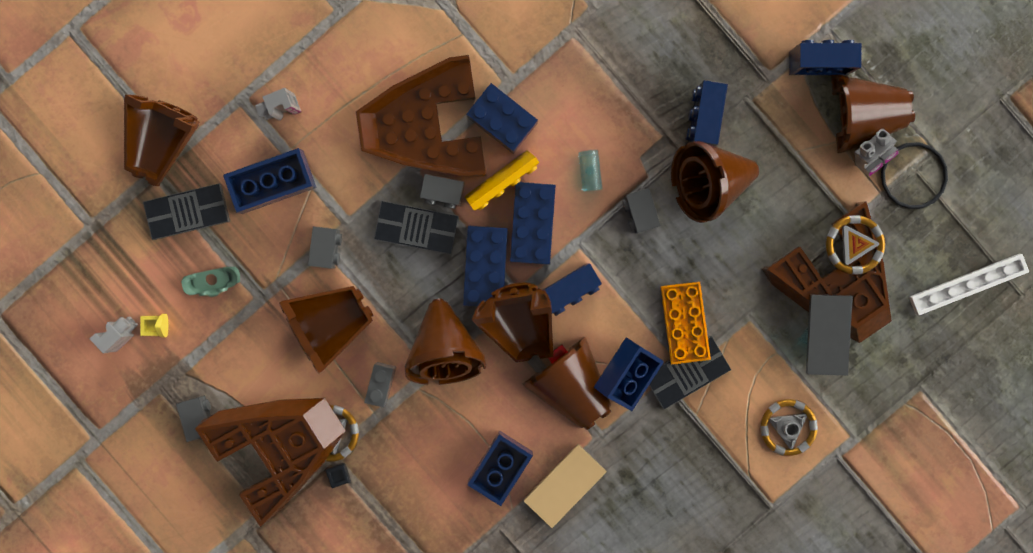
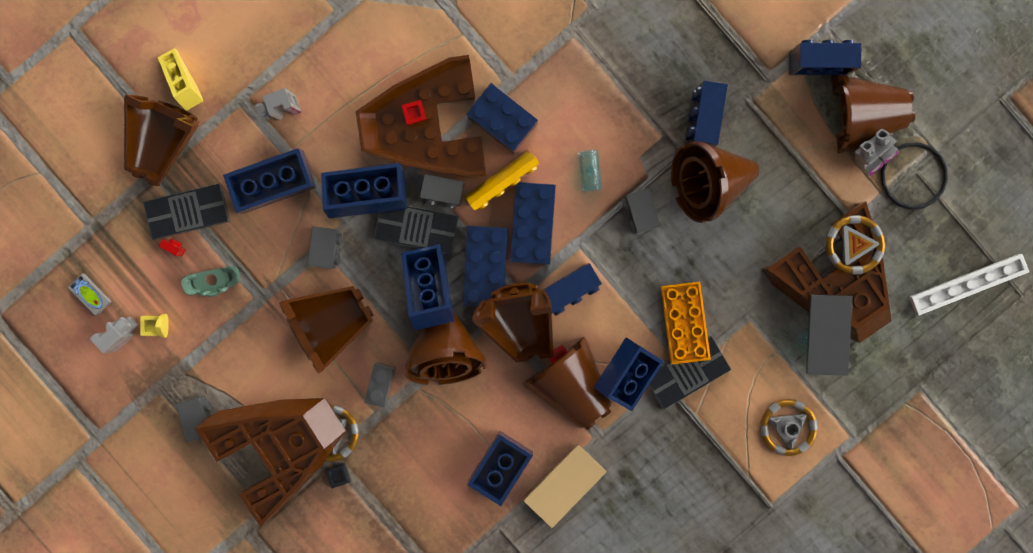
none -> tile [68,274,112,316]
none -> light yellow slope [158,48,203,111]
none -> red plate [159,238,186,256]
none -> dark blue brick [321,163,407,219]
none -> red plate [401,100,427,126]
none -> dark blue brick [401,244,455,330]

